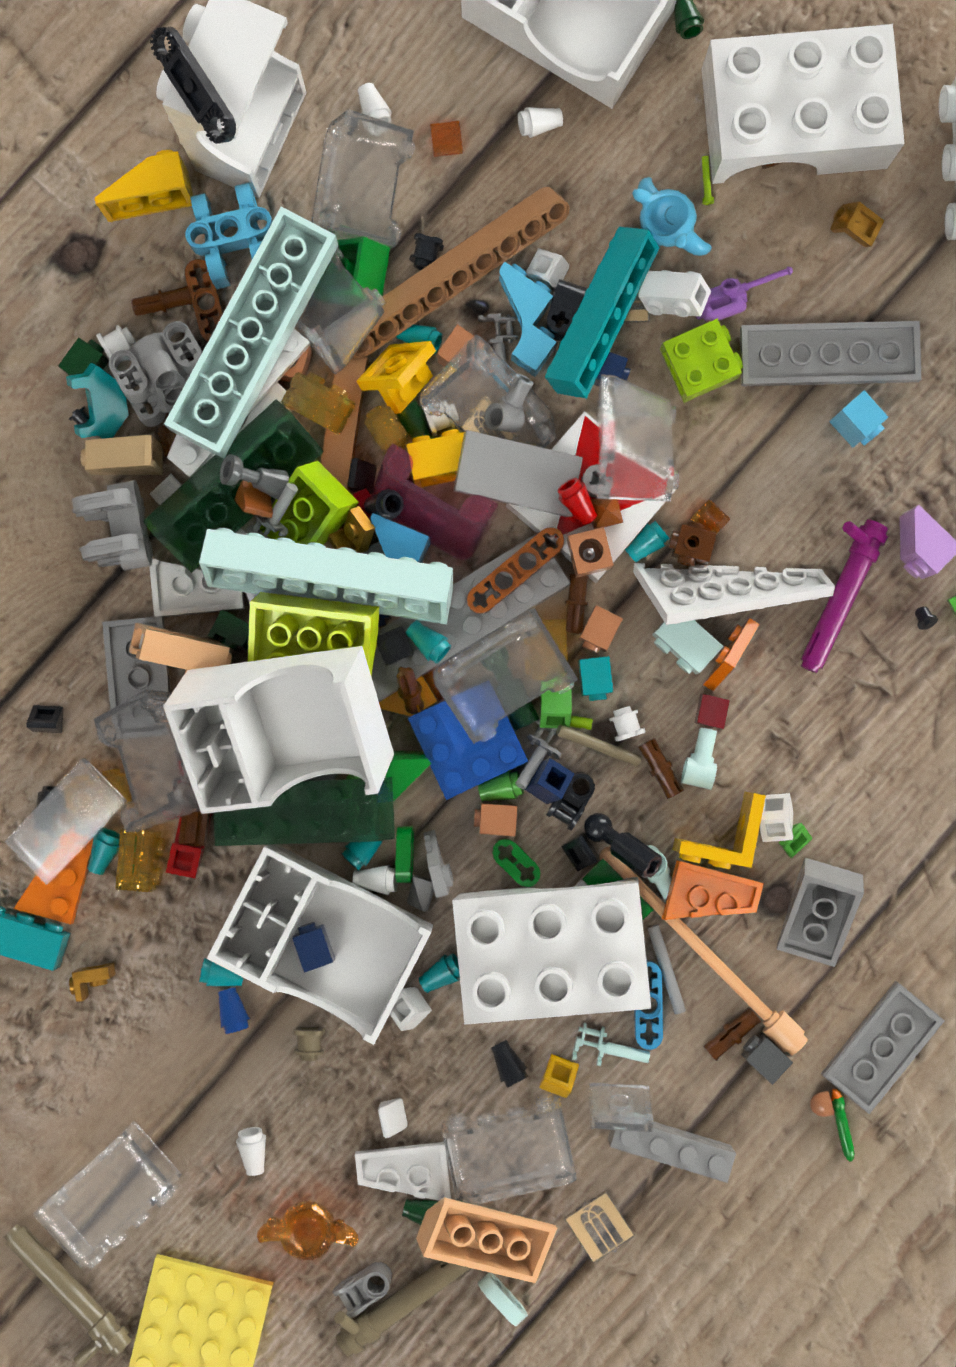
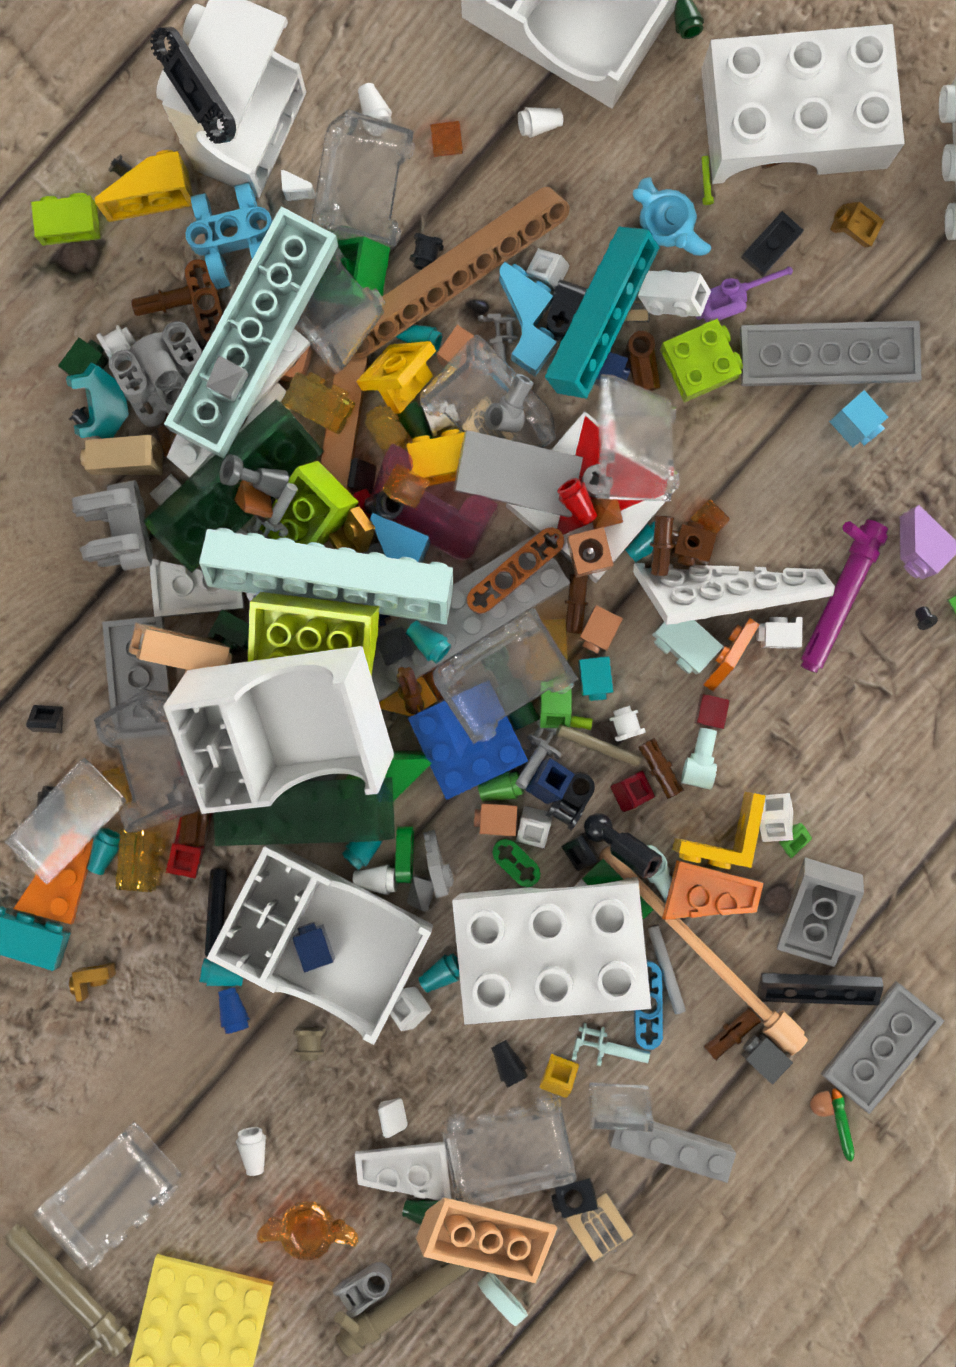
none -> lime brick [31,193,101,246]
none -> black piece [108,154,132,177]
none -> black axle [205,868,227,957]
none -> light grey slope [206,356,249,402]
none -> white slope [281,170,315,201]
none -> clear orange slope [383,464,430,508]
none -> white slope [516,806,552,848]
none -> black brick [551,1178,599,1218]
none -> dark red slope [610,770,655,812]
none -> reddish brown piece [626,331,661,393]
none -> reddish brown axle [650,515,674,576]
none -> black plate [741,211,804,277]
none -> white brick [756,617,802,649]
none -> black plate [757,973,884,1006]

